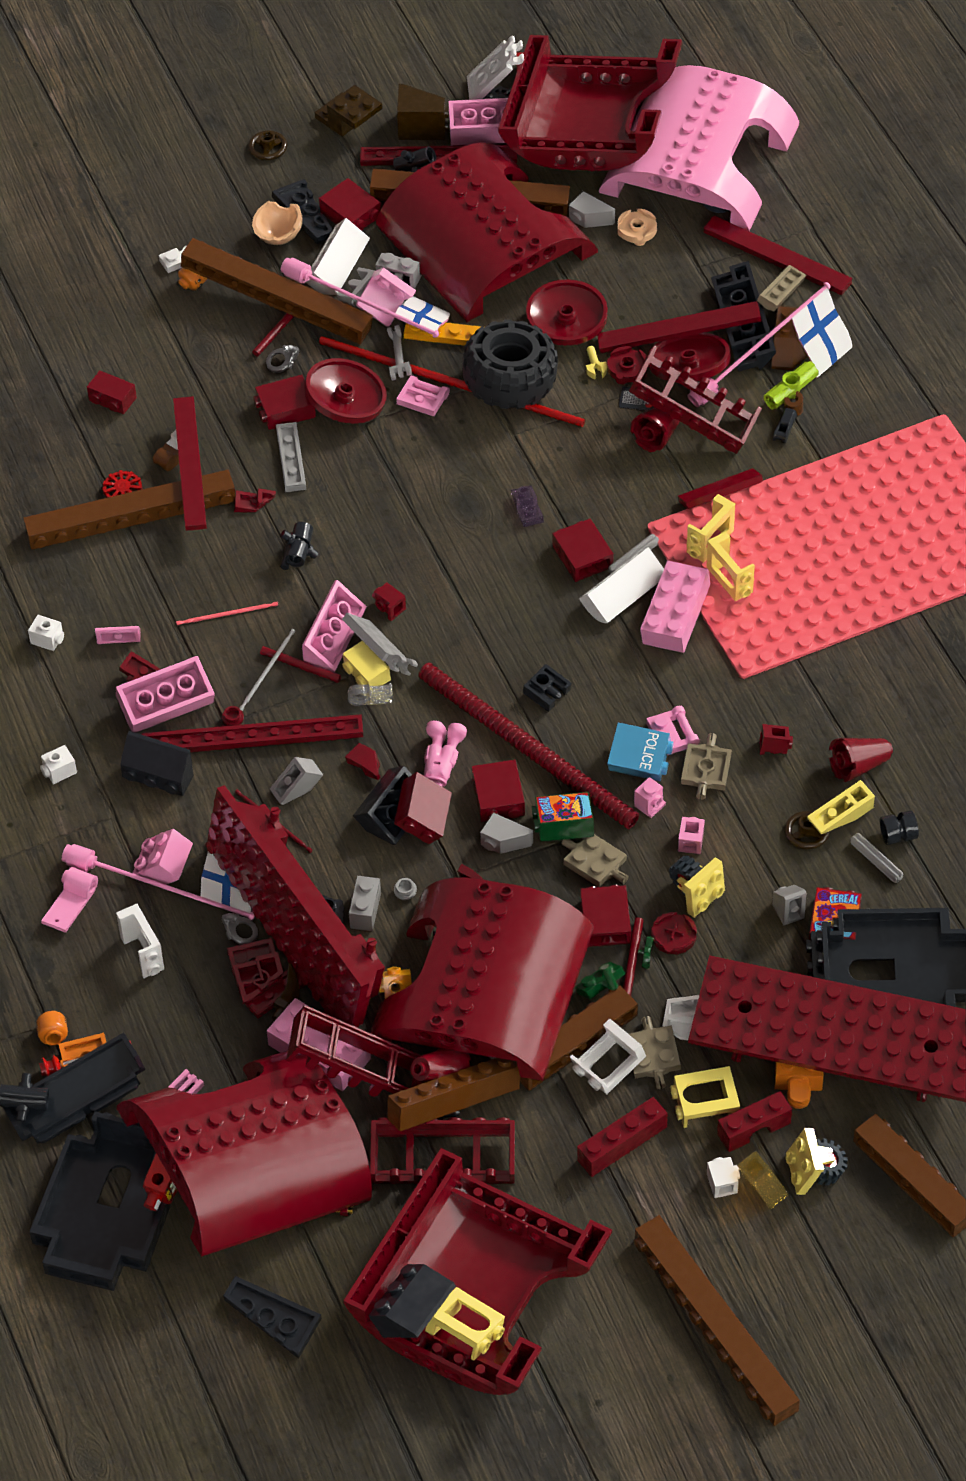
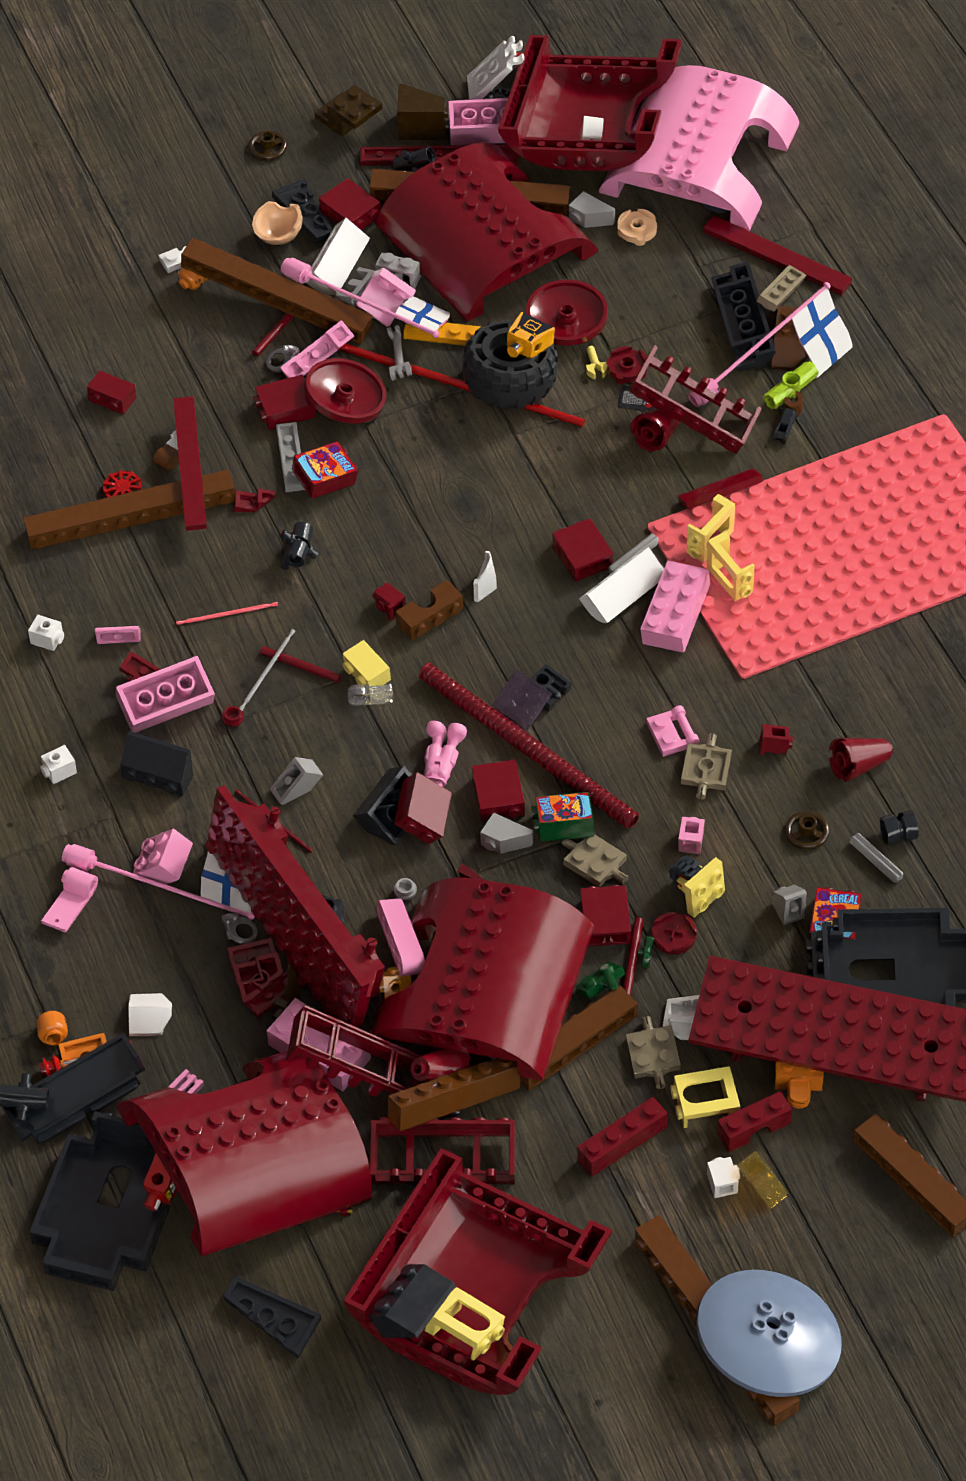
white panel [116,904,164,978] -> none
dark red plate [142,714,364,752] -> none
bright pink slope [302,580,367,672] -> none
light grey tile [342,613,418,676] -> none
dark red slope [345,743,381,780] -> none
light grey brick [349,876,381,931] -> none
bright pink plate [397,375,450,416] -> none
clear purple slope [511,485,544,527] -> none
white panel [570,1019,646,1095] -> none
dark red tile [597,301,761,353] -> none
dark azure brick [607,722,674,781] -> none
bright pink brick [634,777,666,818] -> none
dark red dish [648,333,730,382] -> none
light yellow plate [786,1128,848,1195] -> none
light yellow slope [807,780,875,834] -> none
none -> white slope [129,993,172,1036]
none -> bright pink slope [280,320,354,378]
none -> brick [292,441,358,499]
none -> bright pink beam [377,899,425,976]
none -> reddish brown arch [396,580,463,640]
none -> white slope [473,551,497,602]
none -> clear purple plate [492,669,552,730]
none -> light orange torso [507,312,555,358]
none -> white brick [580,116,603,141]
none -> sand blue dish [696,1270,842,1397]

